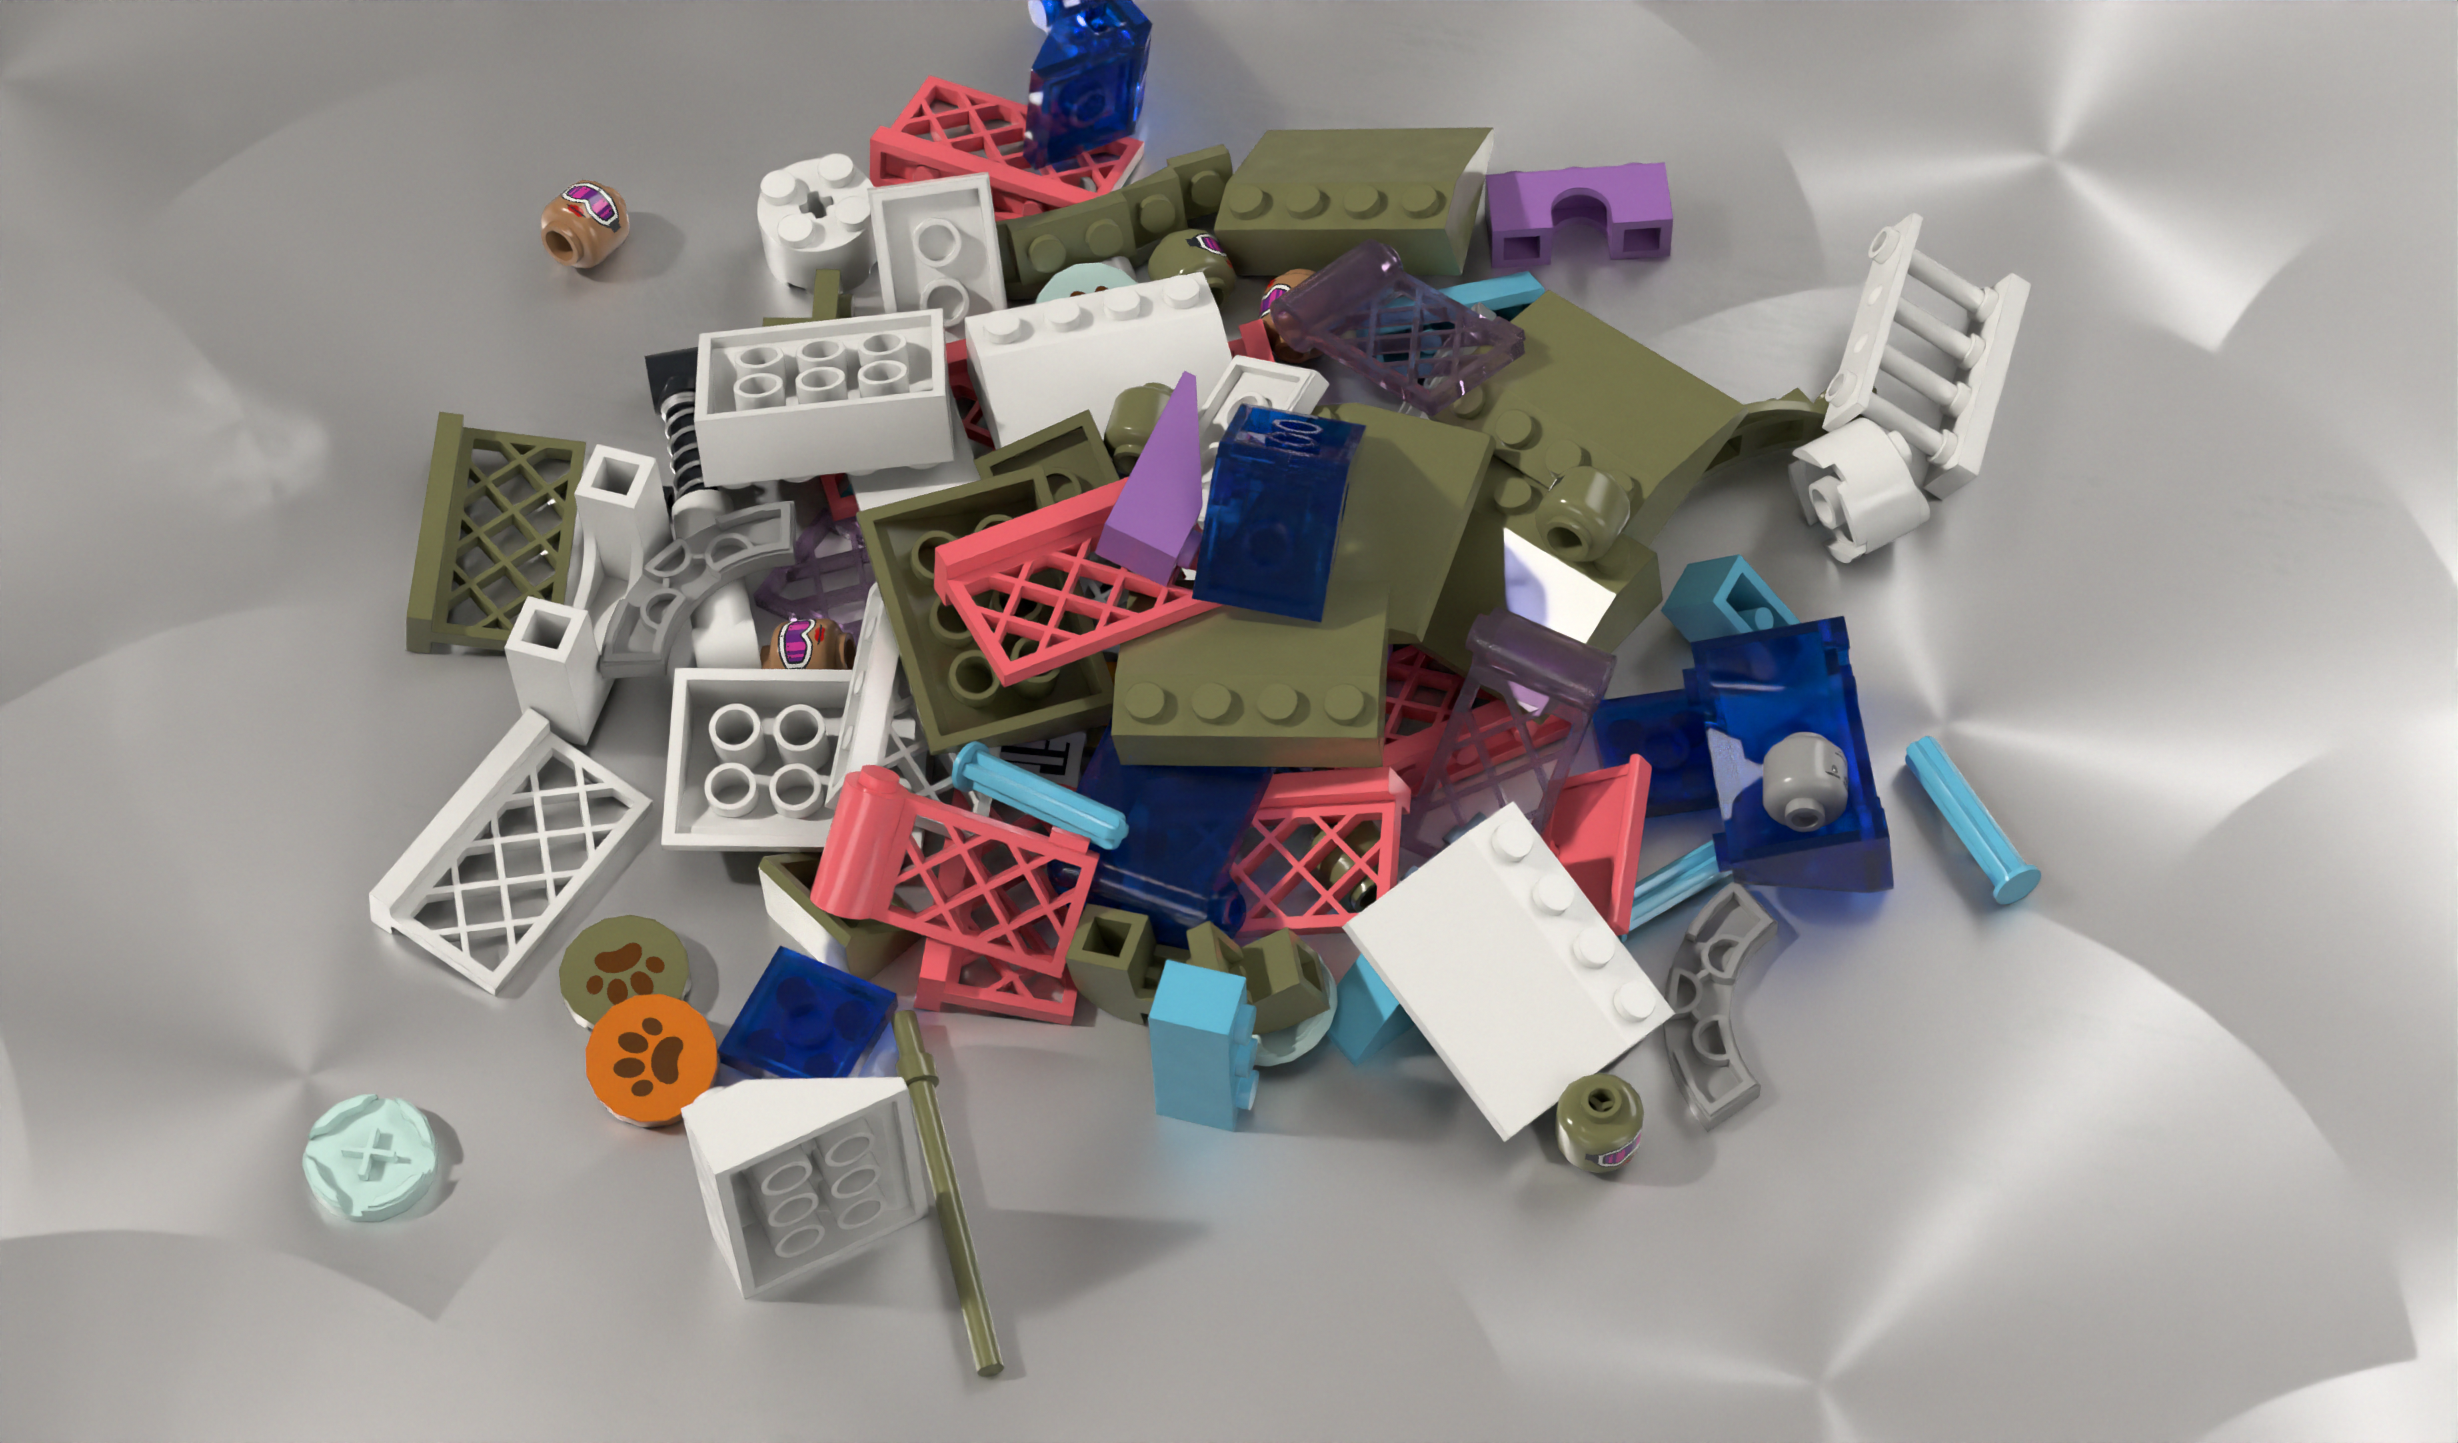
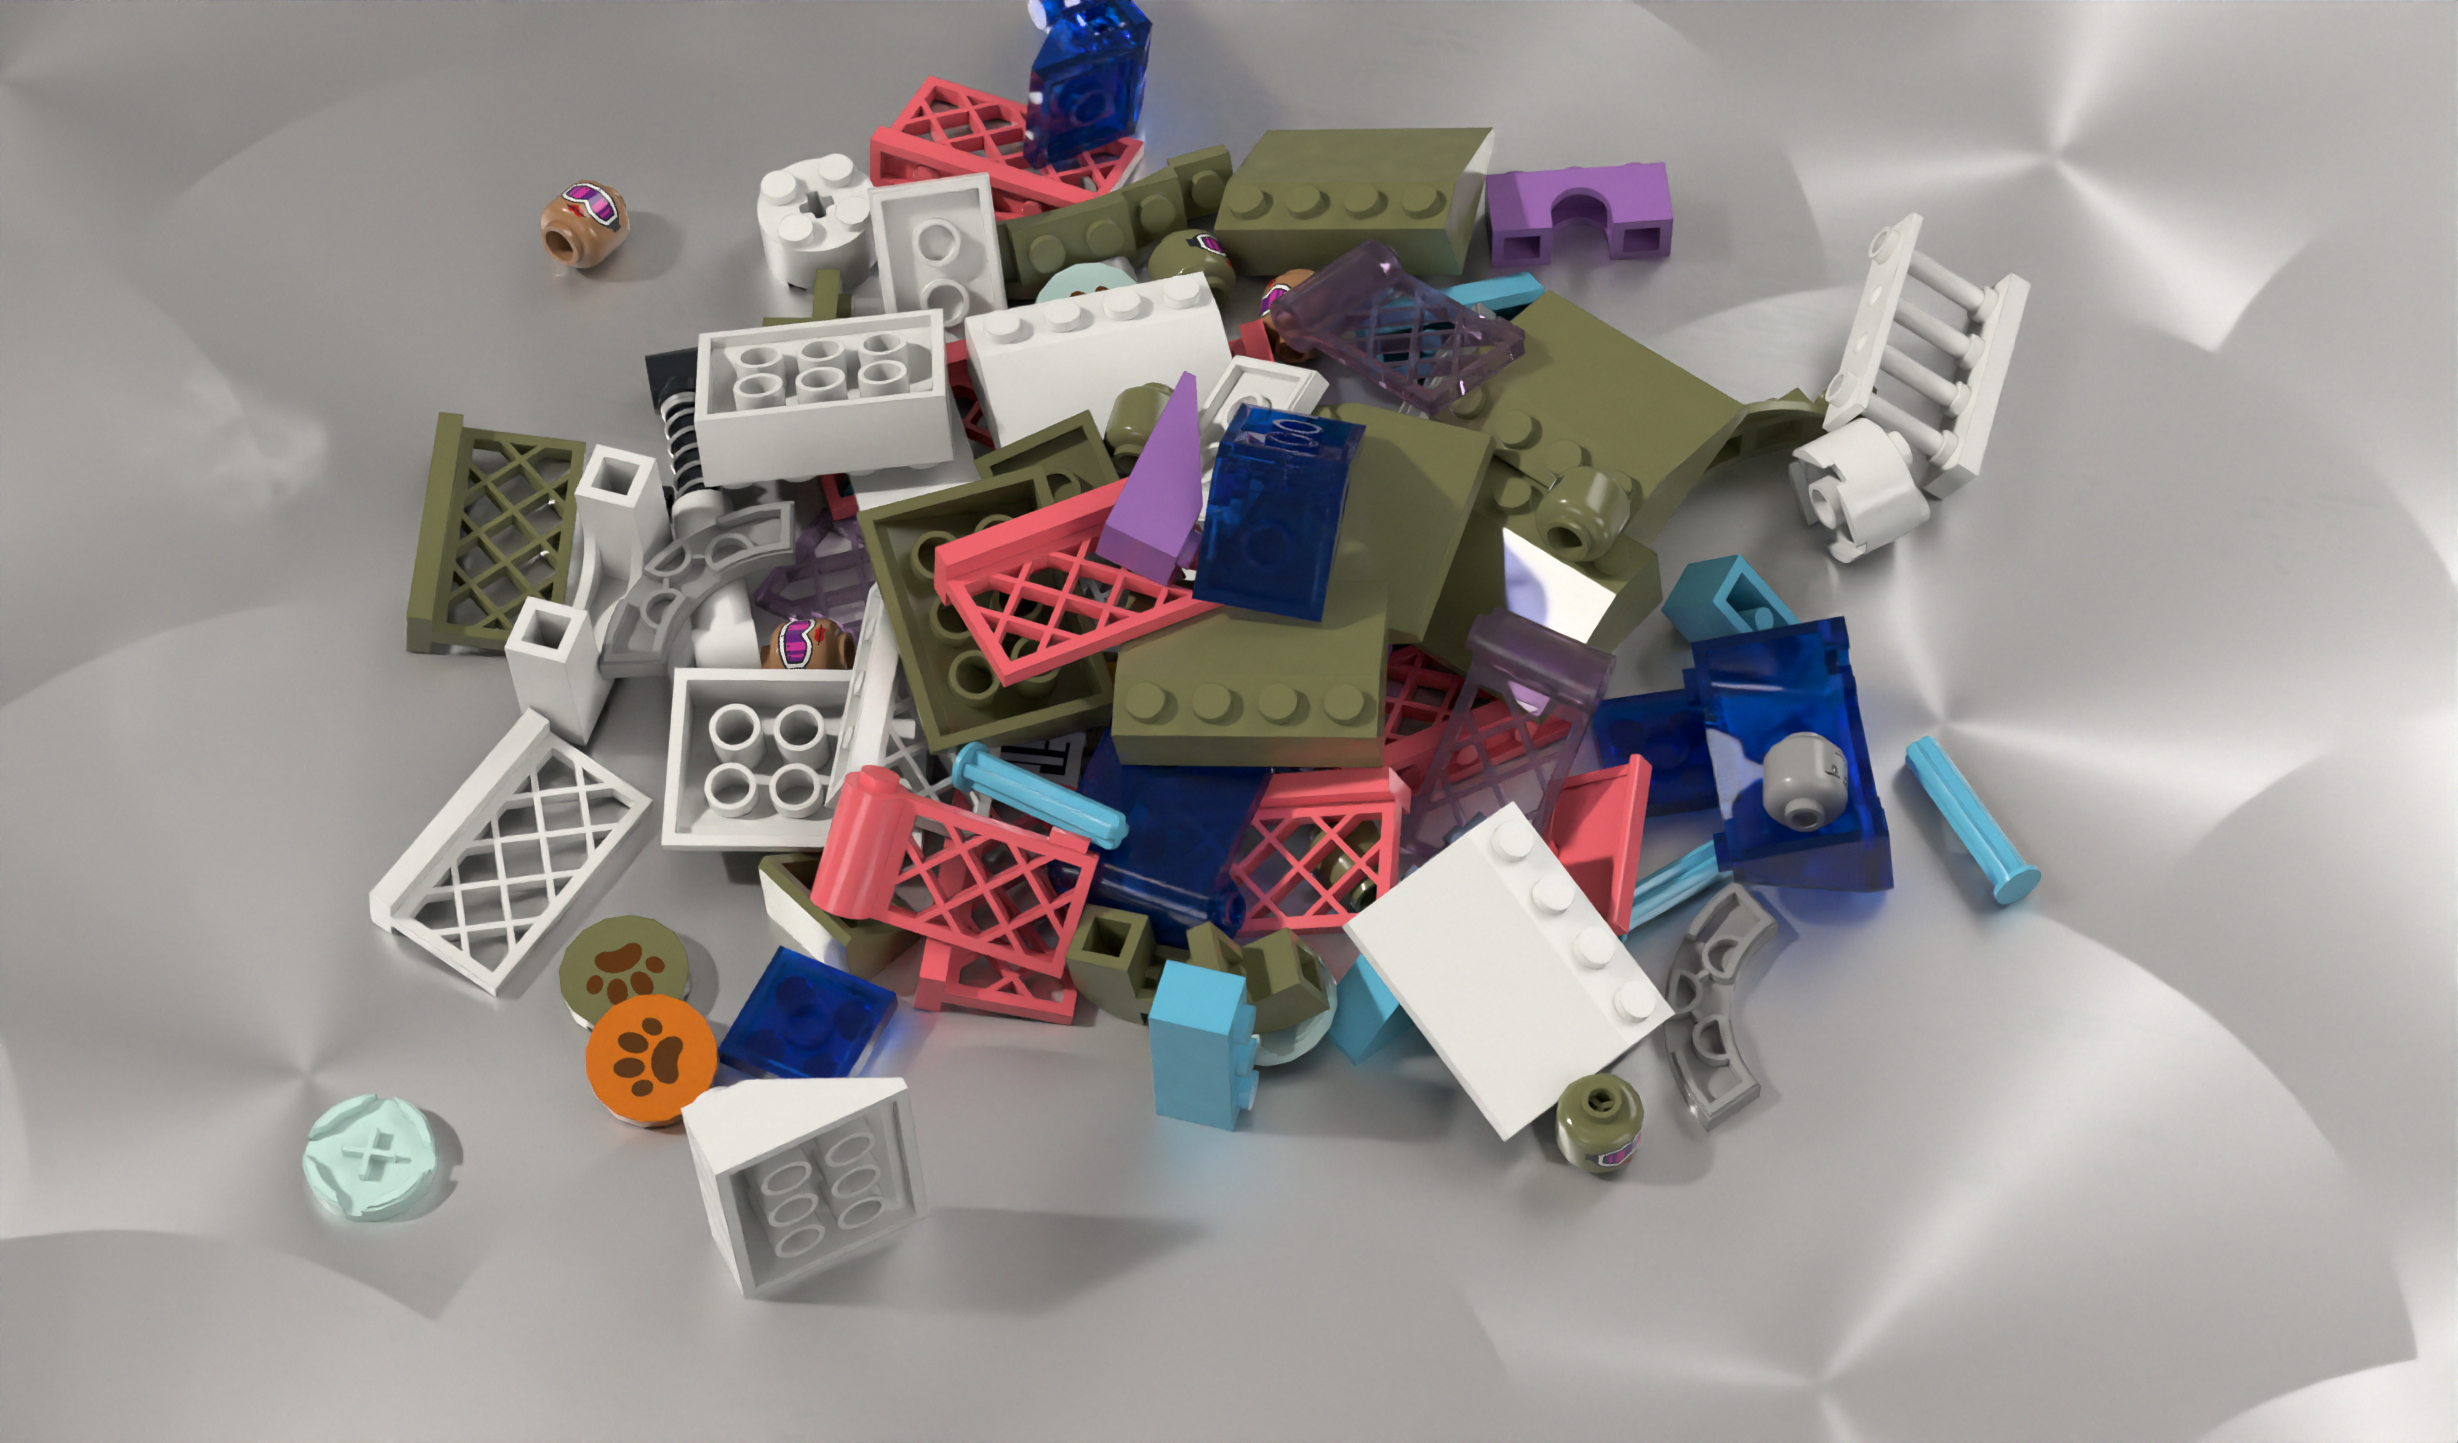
olive bar [890,1010,1004,1377] -> none

